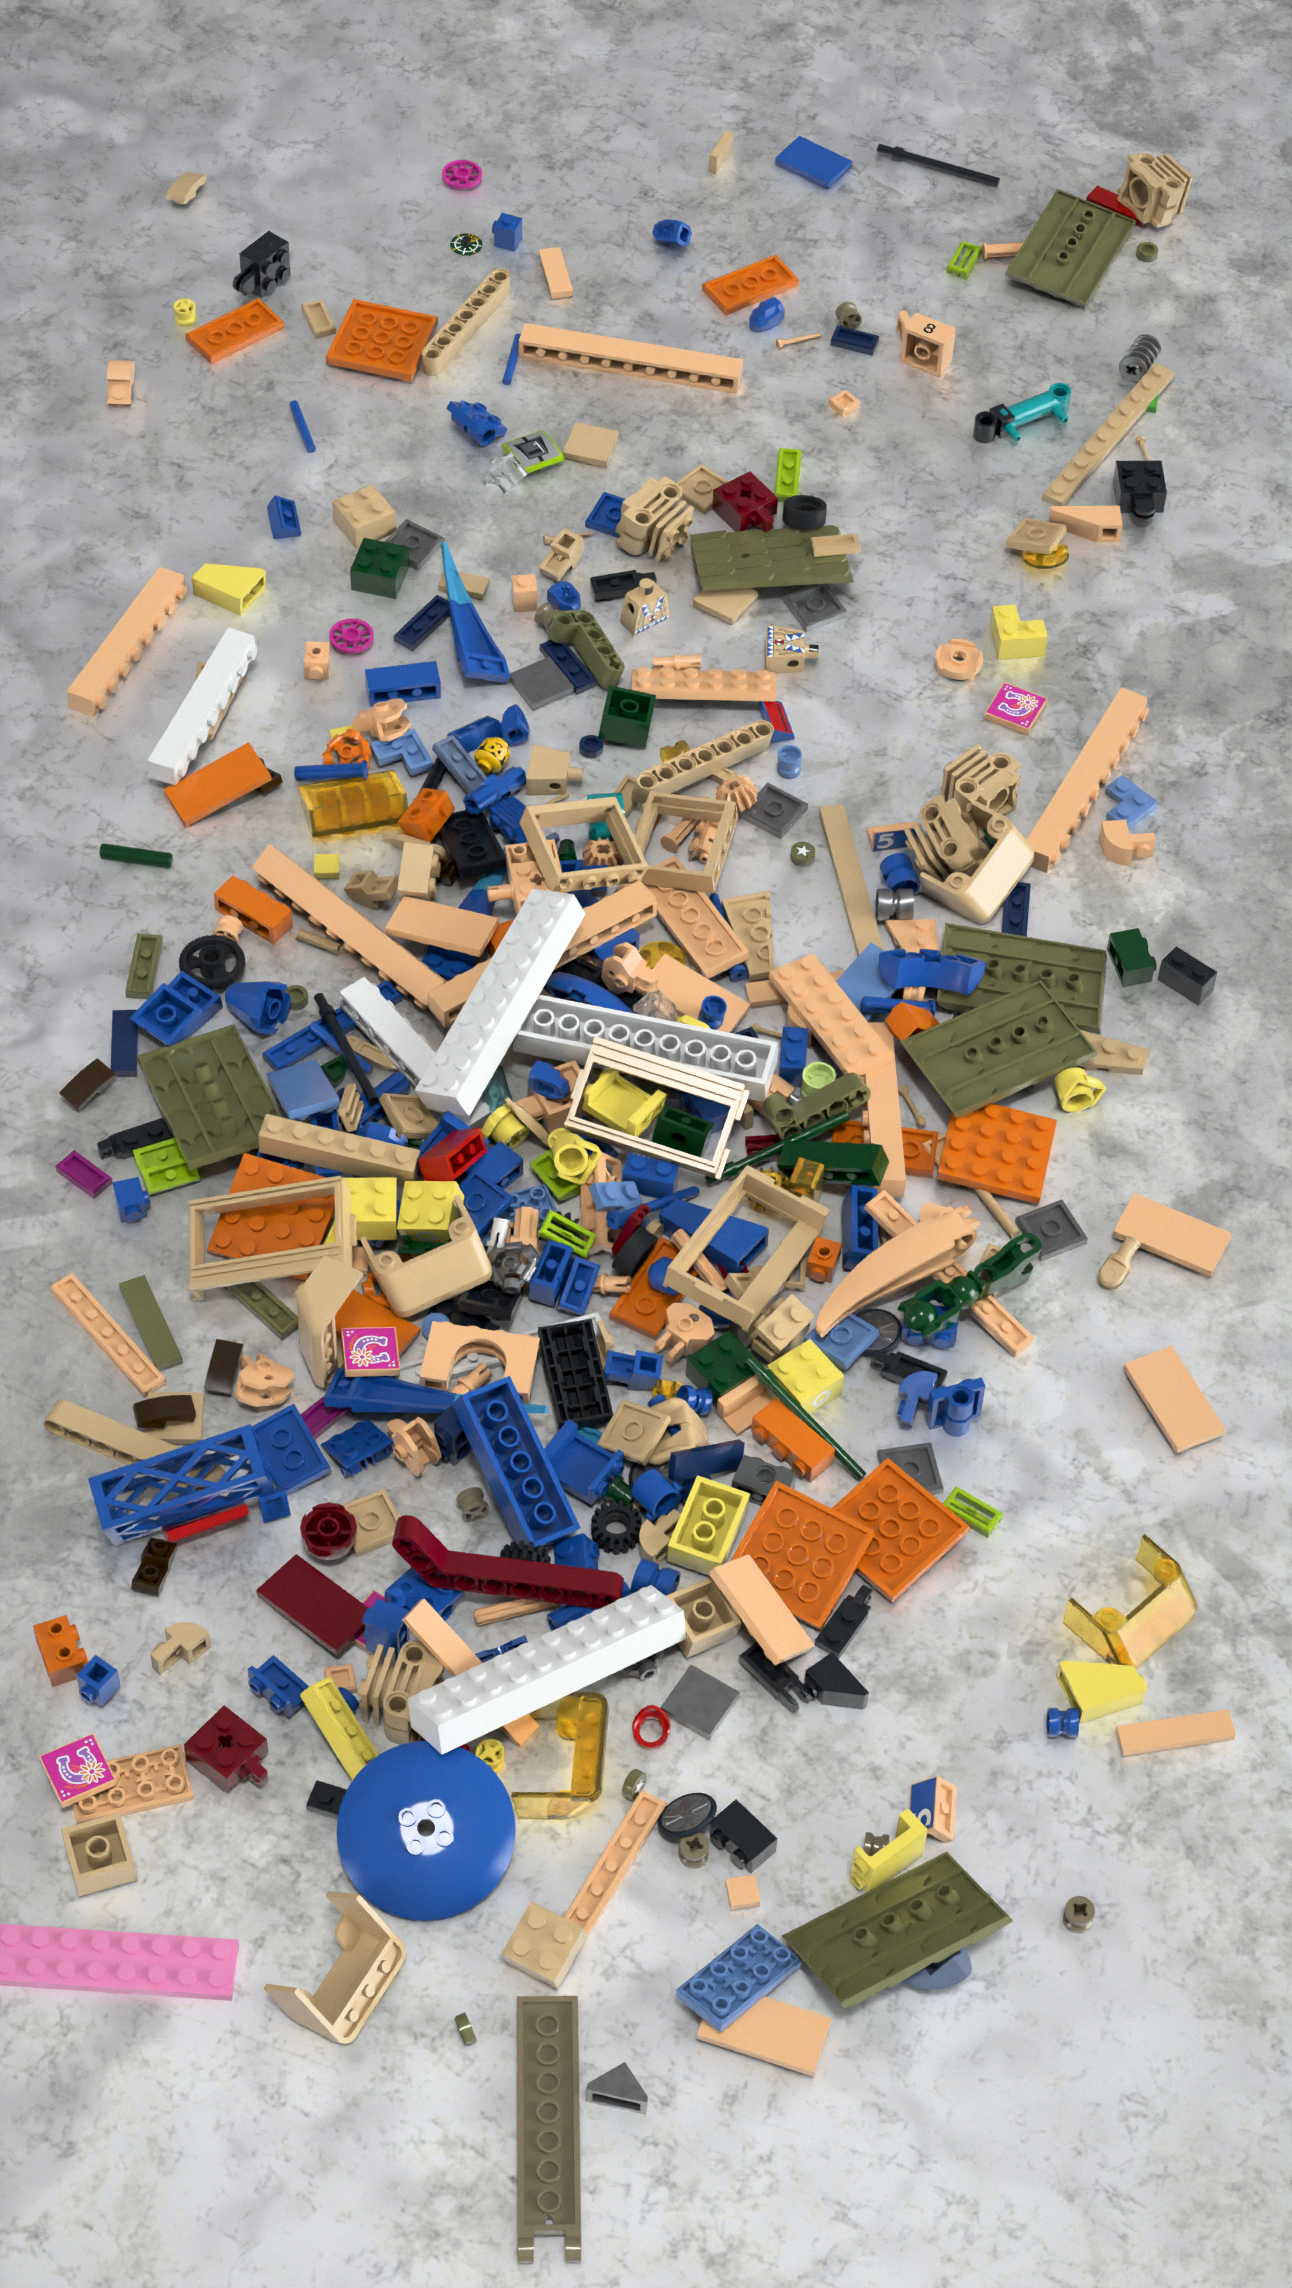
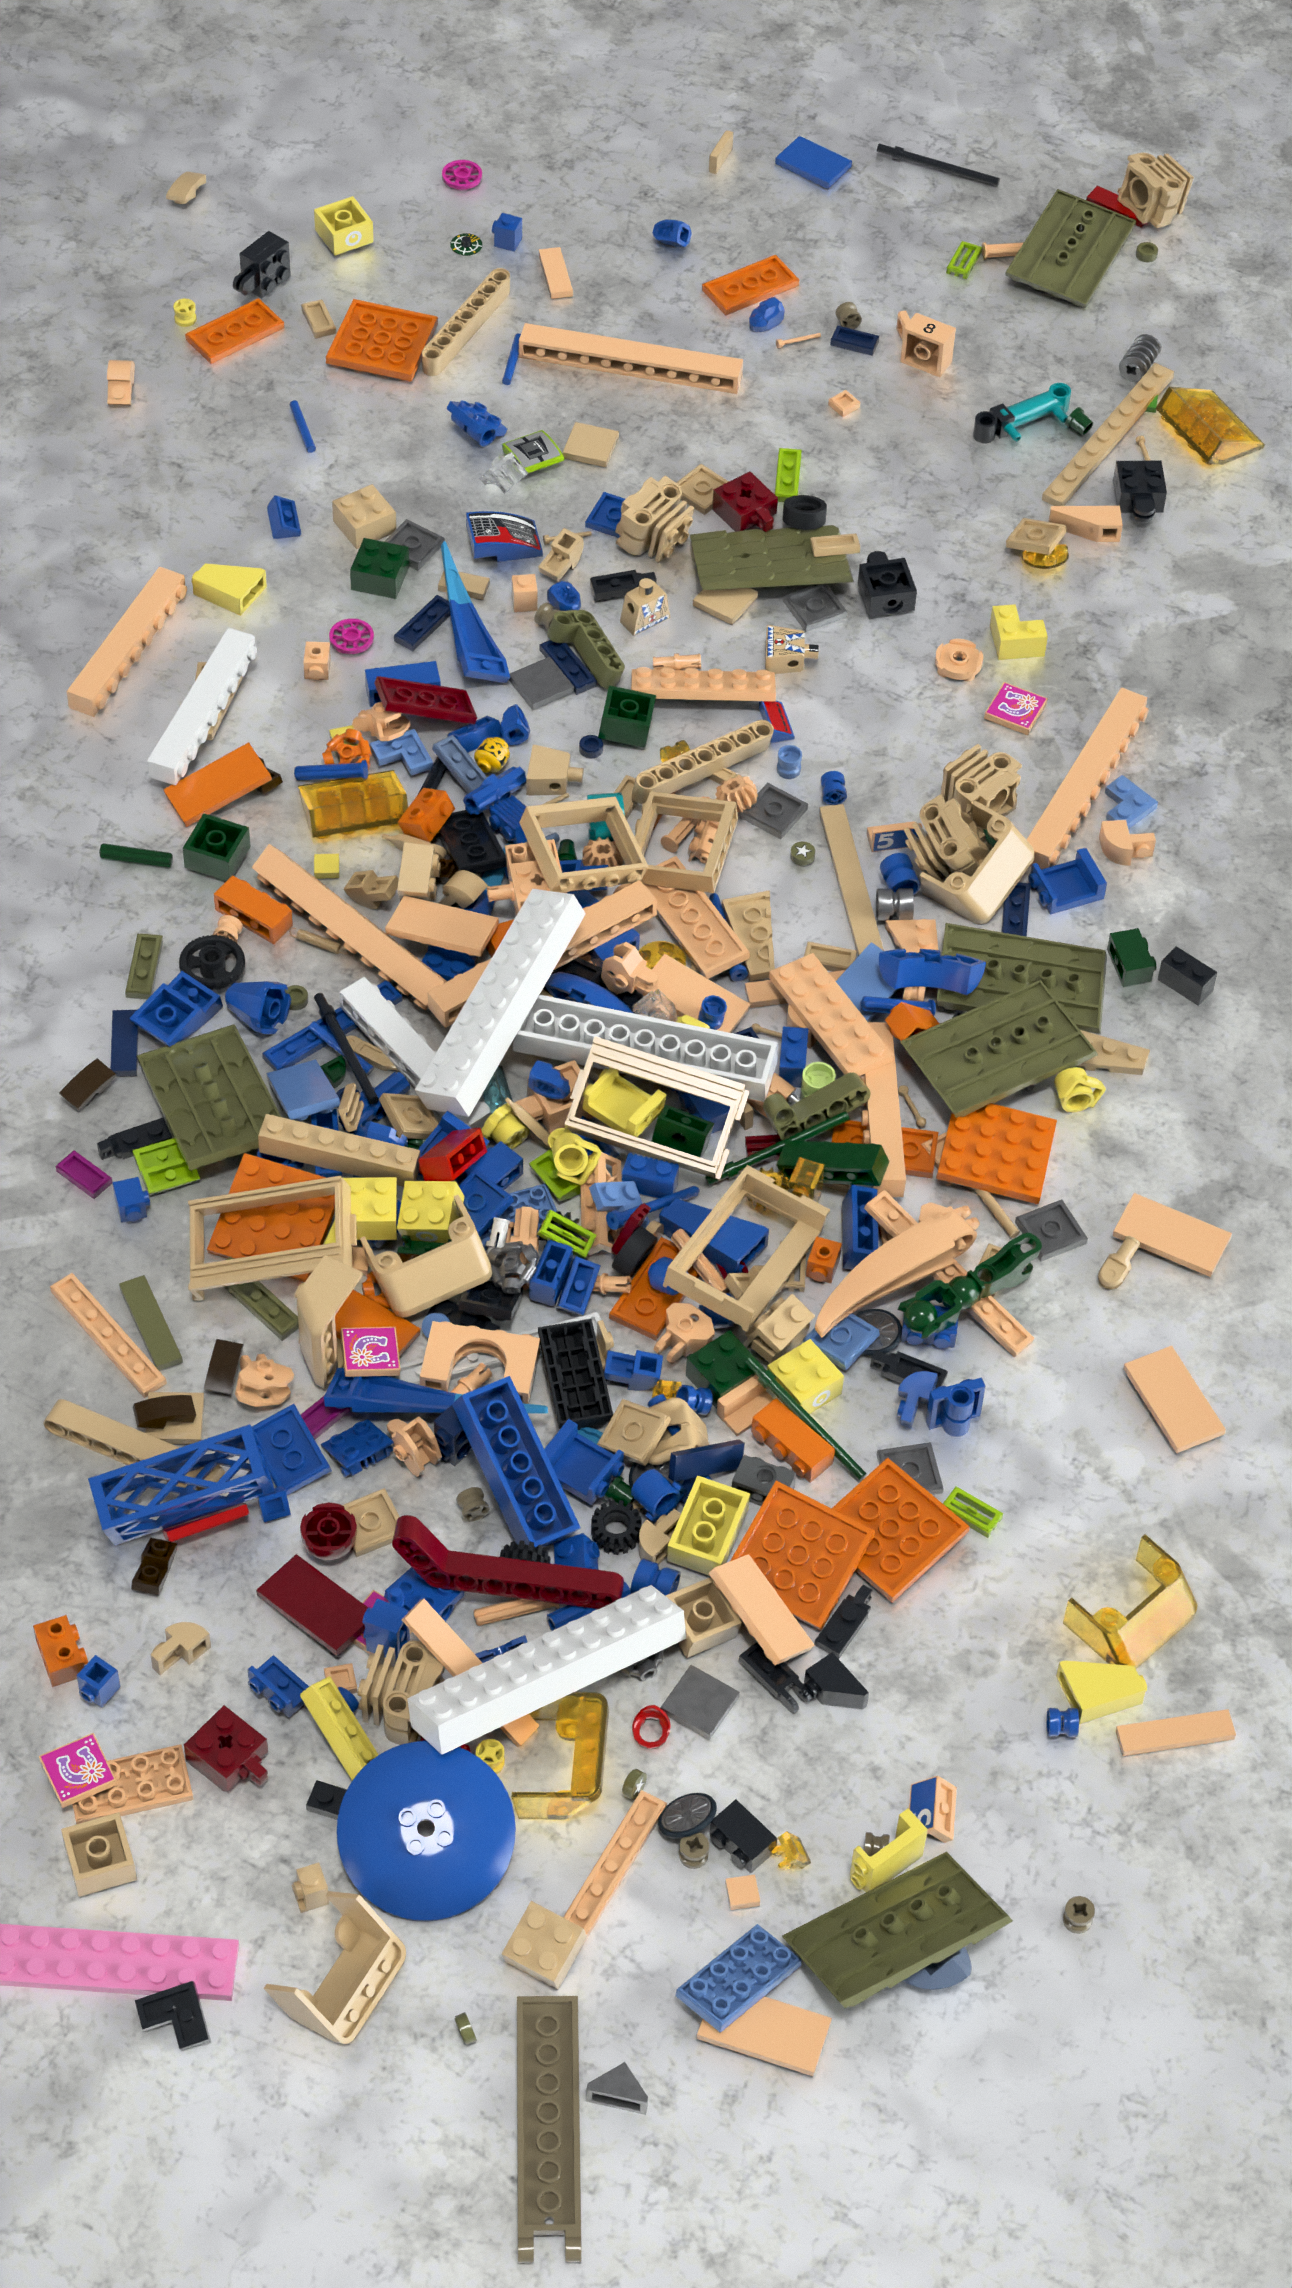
none -> black plate [135,1981,211,2051]
none -> dark green brick [183,813,251,881]
none -> tan brick [292,1862,329,1913]
none -> light yellow brick [314,196,373,256]
none -> dark red tile [374,676,477,724]
none -> tan brick [438,870,488,909]
none -> slope [466,511,543,562]
none -> clear yellow tile [772,1831,811,1870]
none -> tan tile [804,942,857,972]
none -> blue wheel [820,771,847,805]
none -> black brick [858,551,917,617]
none -> blue panel [1028,848,1107,915]
none -> dark green piece [1065,407,1093,435]
none -> clear yellow slope [1155,387,1265,465]

